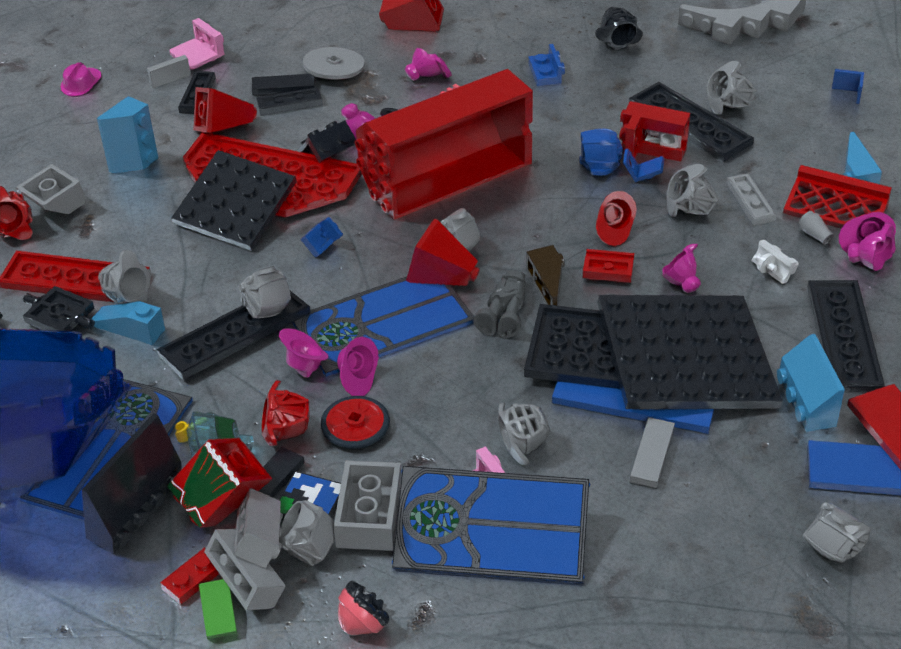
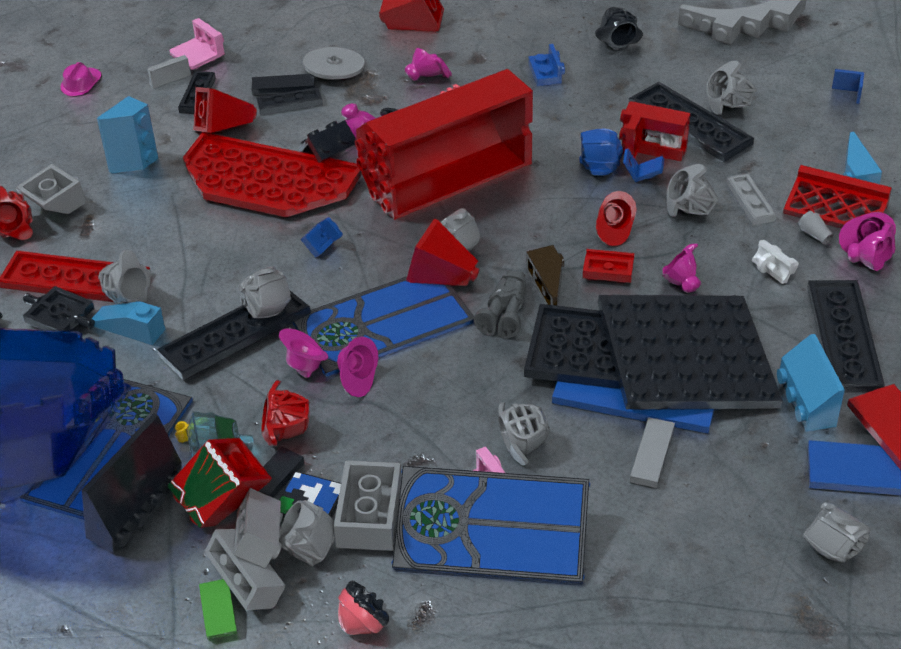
red plate [160,547,219,605] -> none
black plate [171,150,297,251] -> none
red wheel [320,396,390,449] -> none

